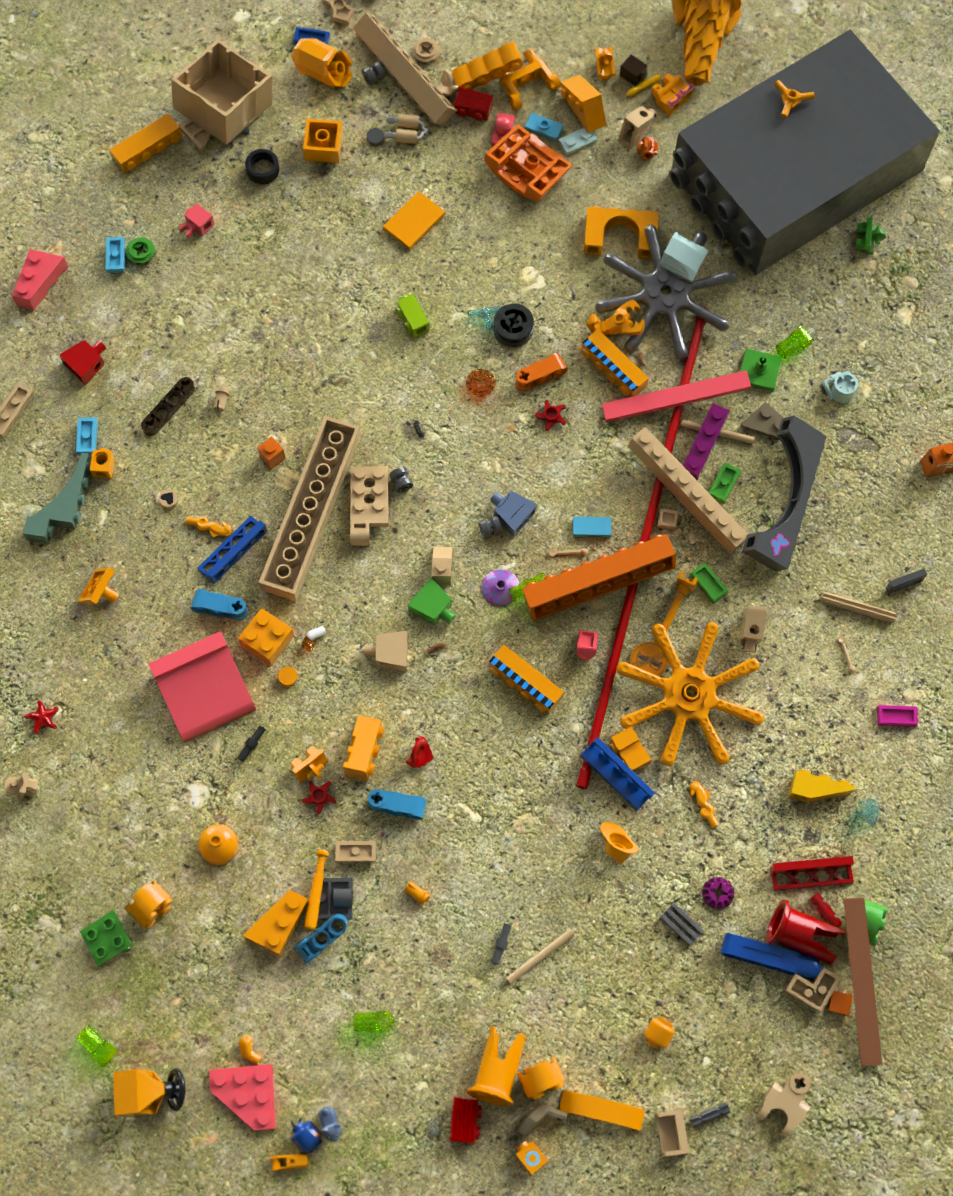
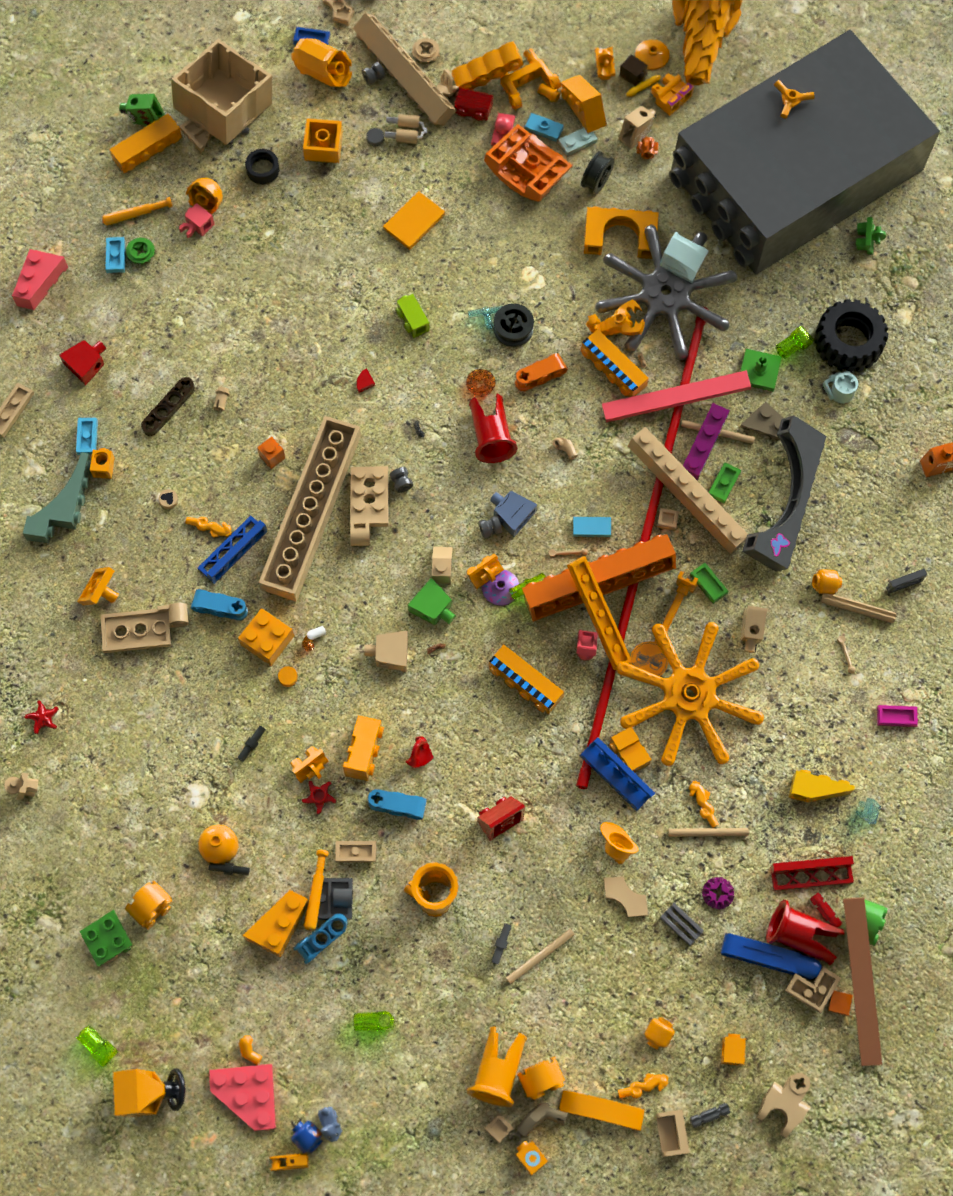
coral panel [148,631,256,743] -> none
red brick [449,1097,482,1144] -> none
red animal [535,400,566,431] -> none
none -> tan hinge [101,603,189,653]
none -> light orange piece [102,197,173,226]
none -> bright green torso [119,94,165,126]
none -> light orange cylinder [186,178,223,214]
none -> pearl dark grey bar [208,862,250,876]
none -> red tile [356,368,375,393]
none -> light orange piece [411,862,459,917]
none -> light orange hips [467,554,504,589]
none -> red piece [469,393,518,463]
none -> red slope [477,796,525,841]
none -> tan tile [484,1113,514,1144]
none -> light orange pin [537,83,561,103]
none -> tan arm [553,438,578,460]
none -> light orange tile [567,556,632,670]
none -> pearl dark grey wheel [581,151,615,194]
none -> tan tile [603,876,648,918]
none -> light orange animal [617,1073,669,1098]
none -> light orange dish [635,40,670,70]
none -> tan bar [668,828,749,837]
none -> light orange brick [721,1034,746,1066]
none -> light orange head [812,569,842,594]
none -> black tyre [814,299,888,373]

